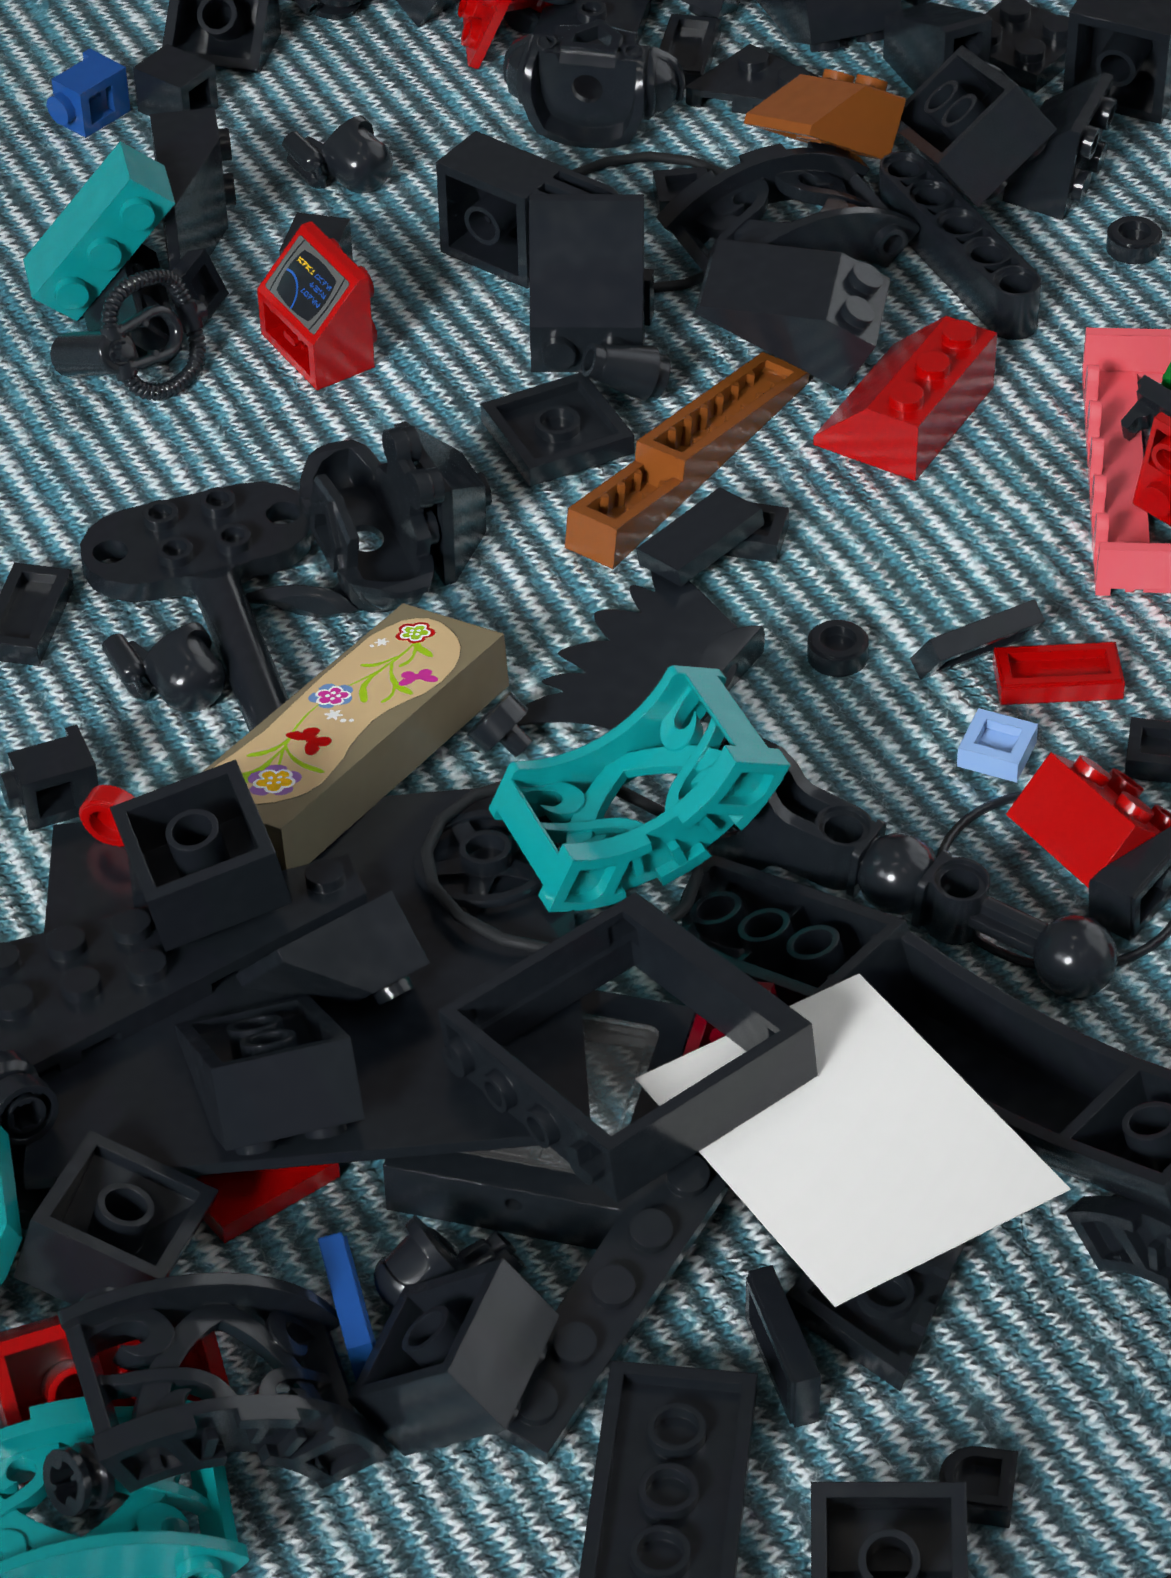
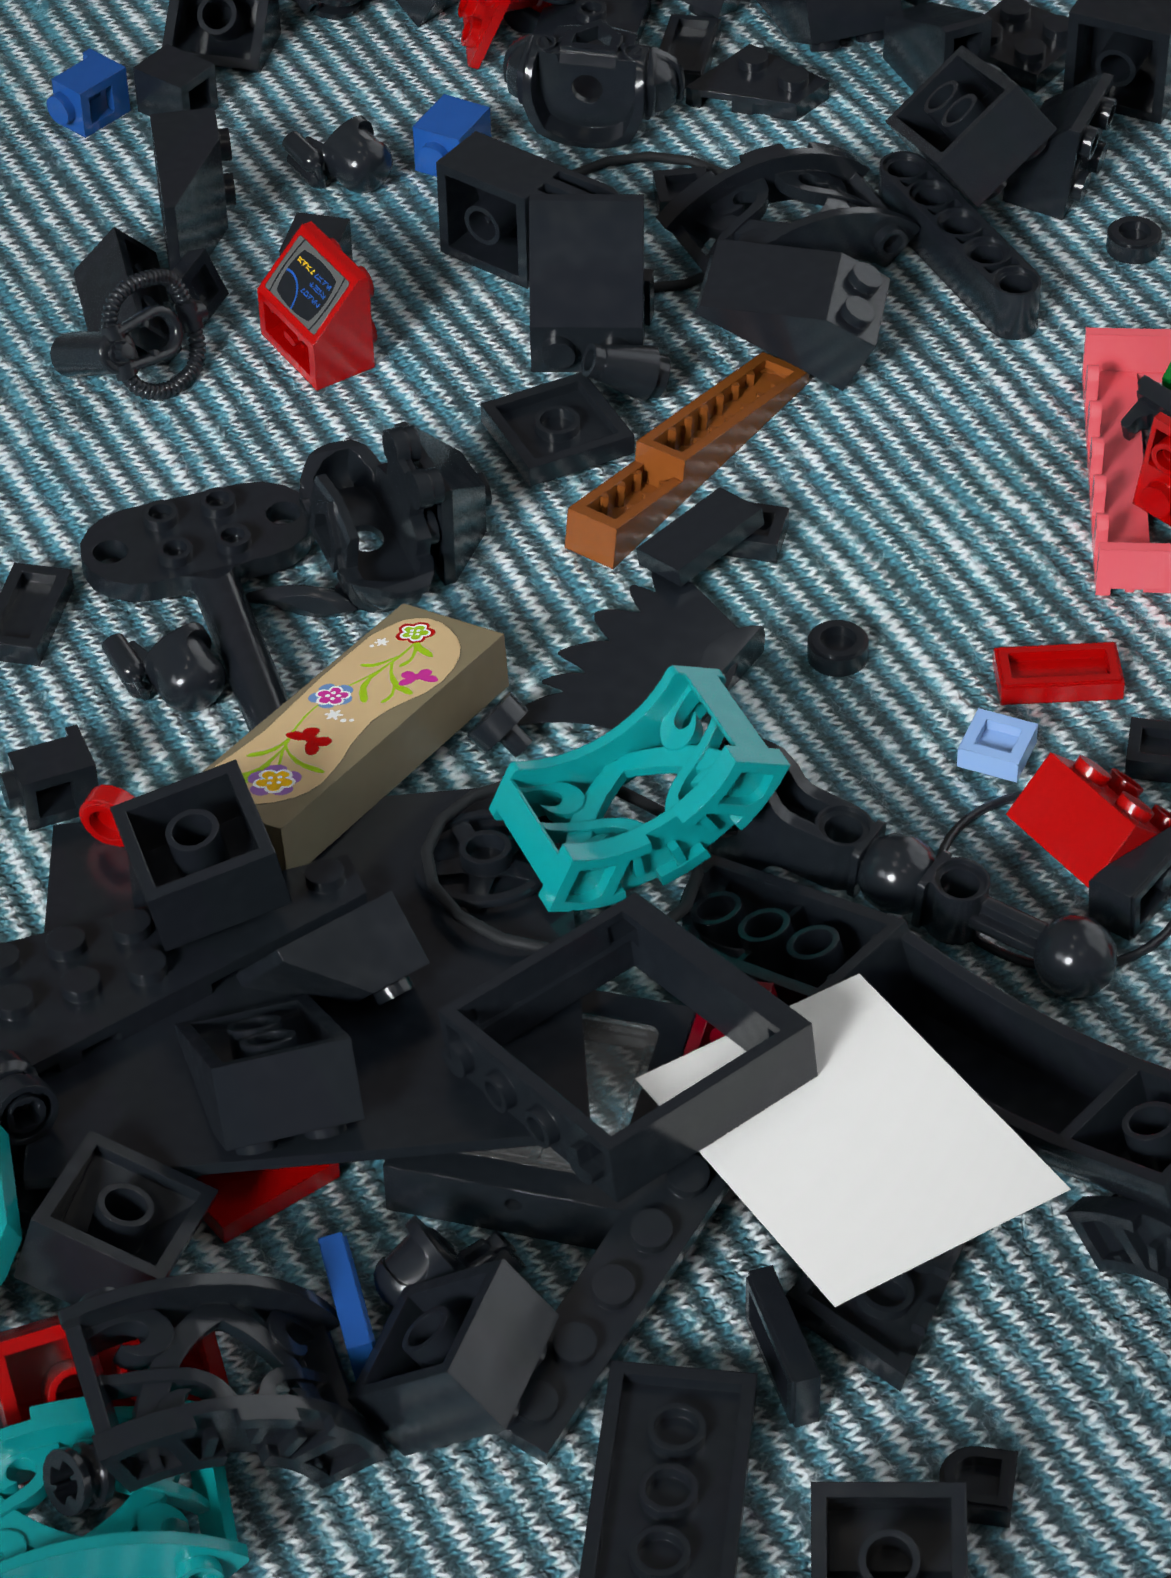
teal brick [23,141,175,321] -> none
dark orange slope [744,69,906,160] -> none
red slope [813,316,997,481] -> none
black tile [910,599,1045,680] -> none
none -> blue brick [413,94,491,177]

